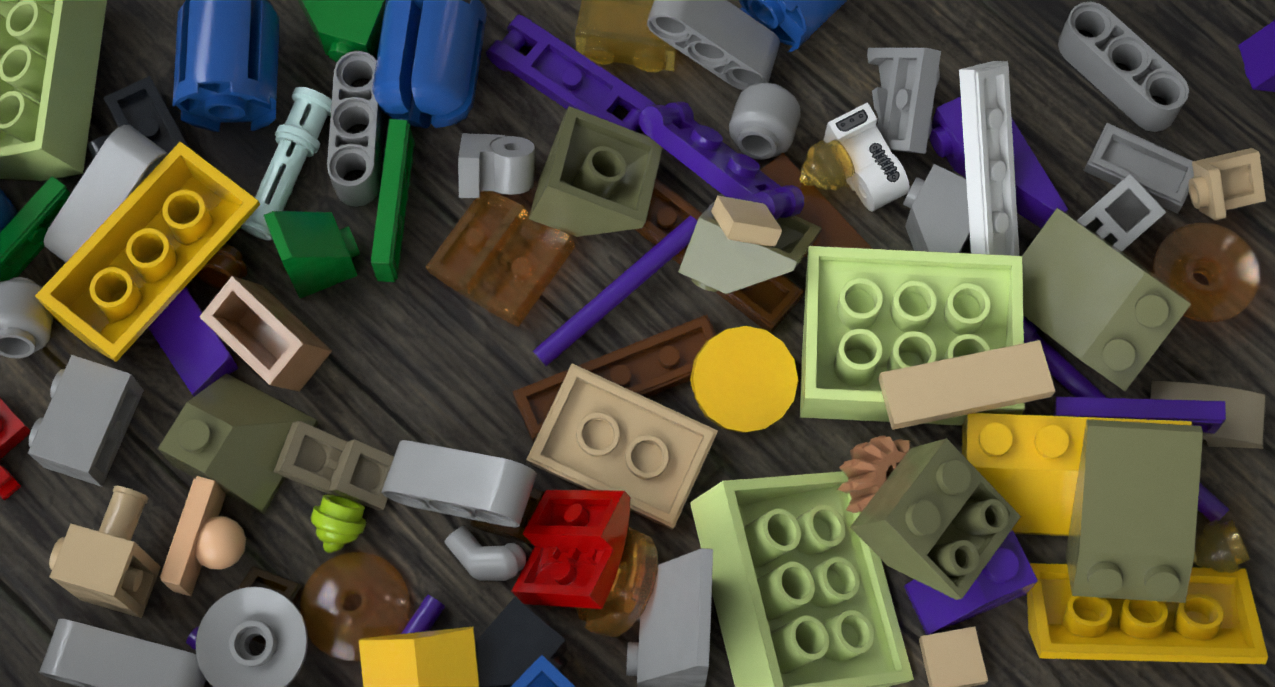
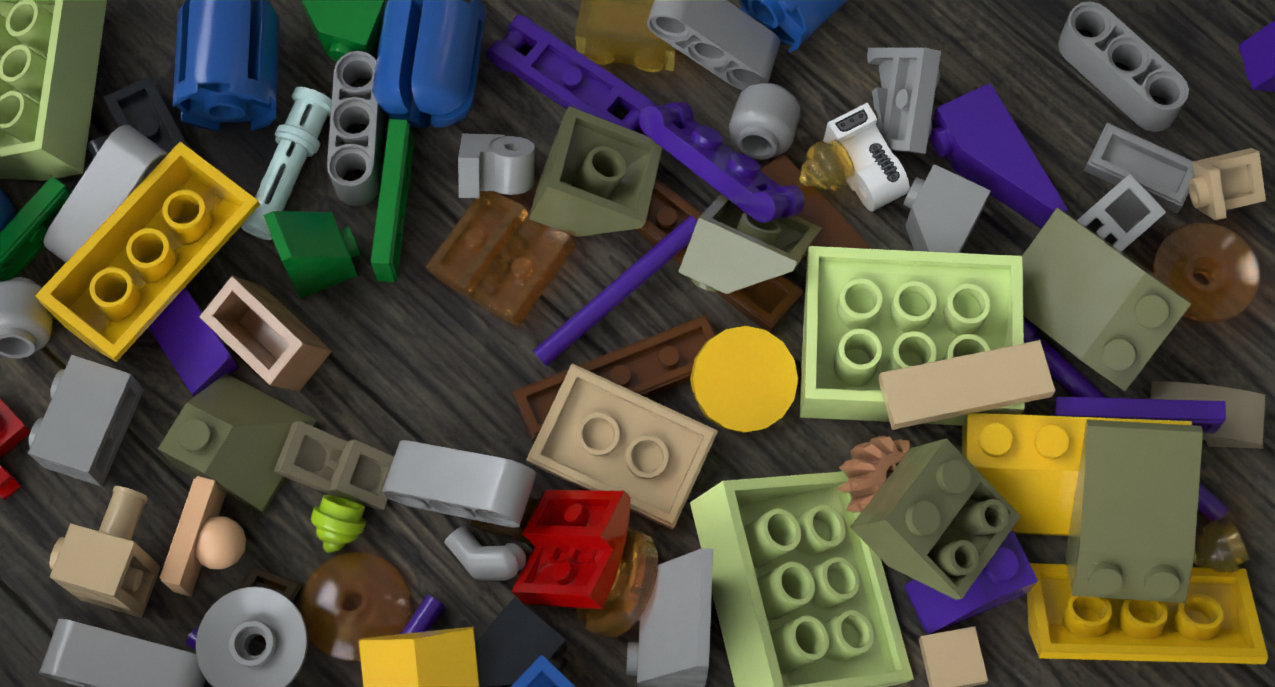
reddish brown plate [197,244,248,290] -> none
tan tile [711,195,782,247] -> none
white tile [959,61,1019,256] -> none

